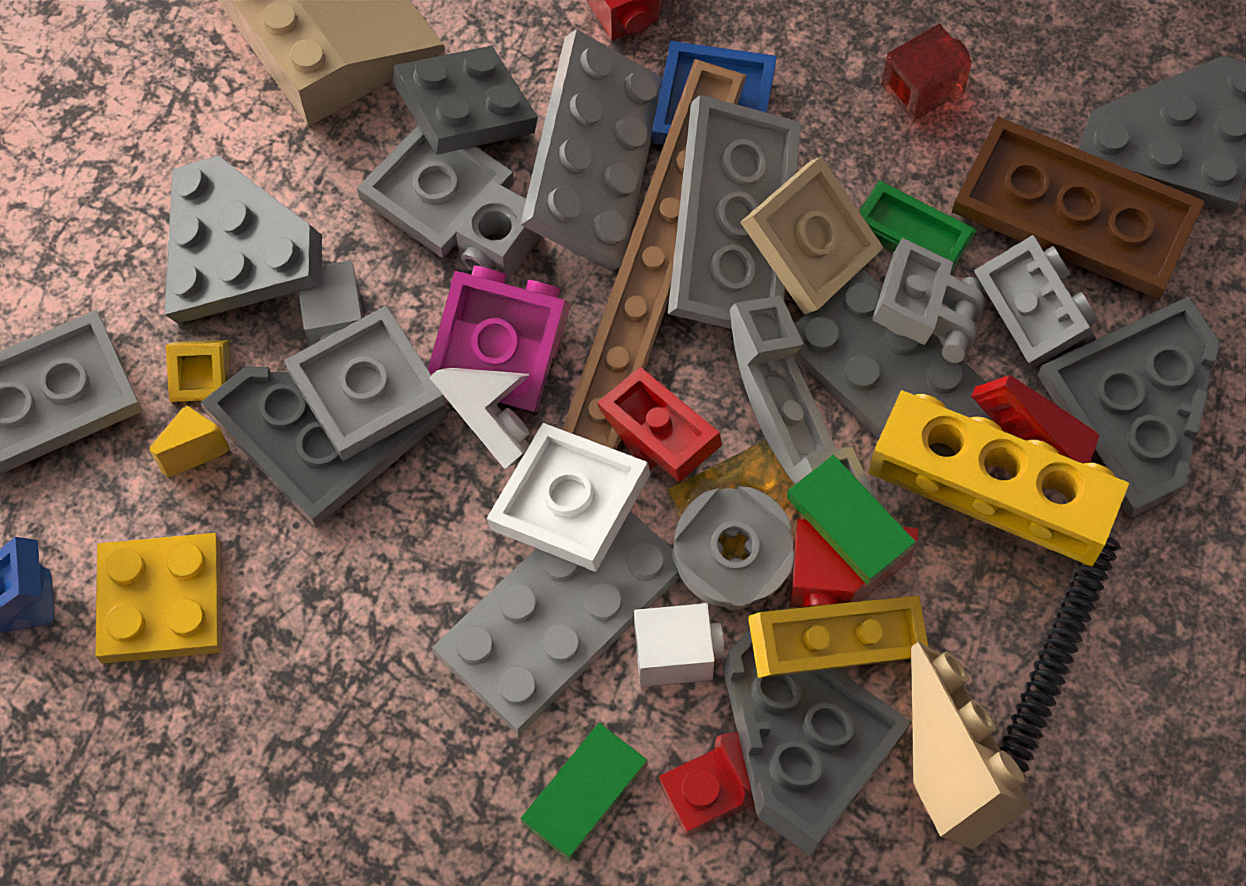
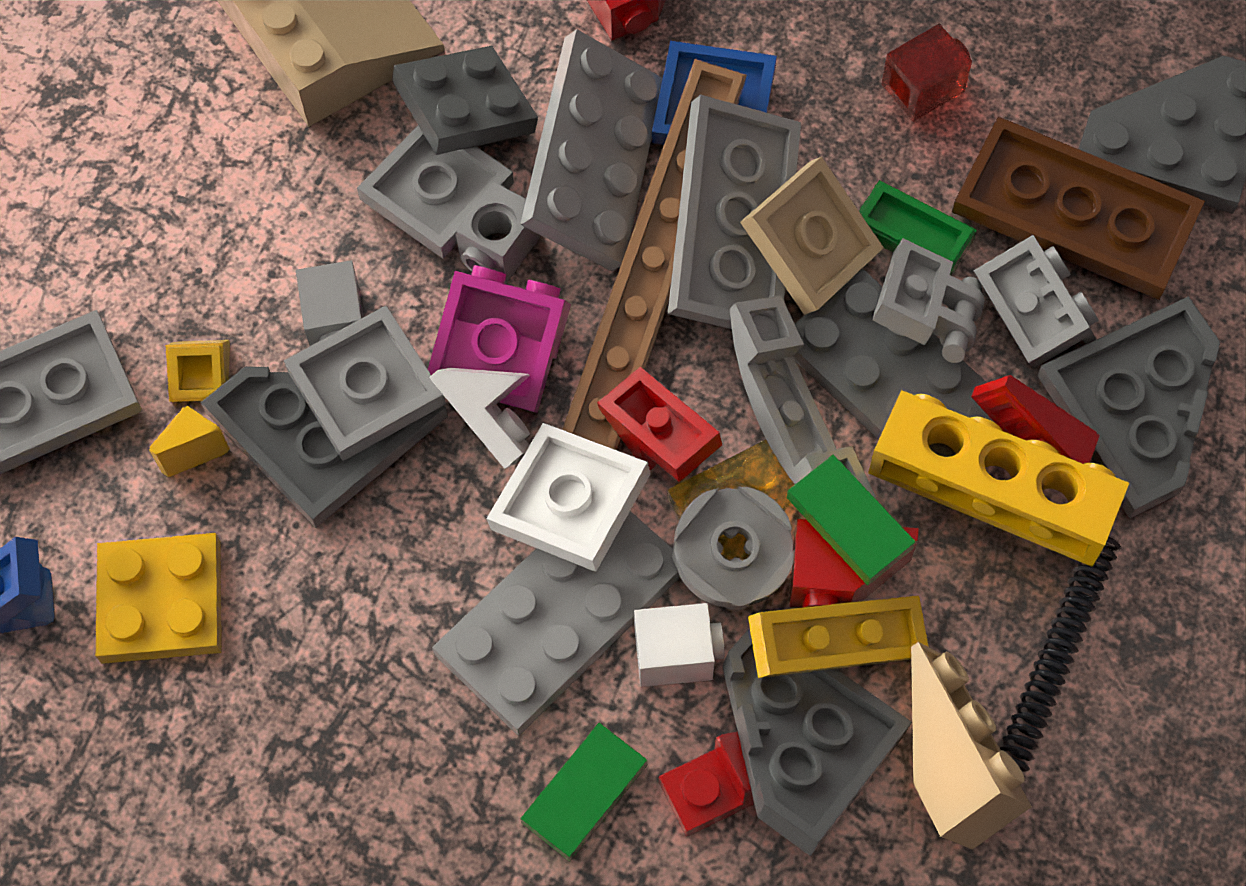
plate [164,155,322,324] -> none

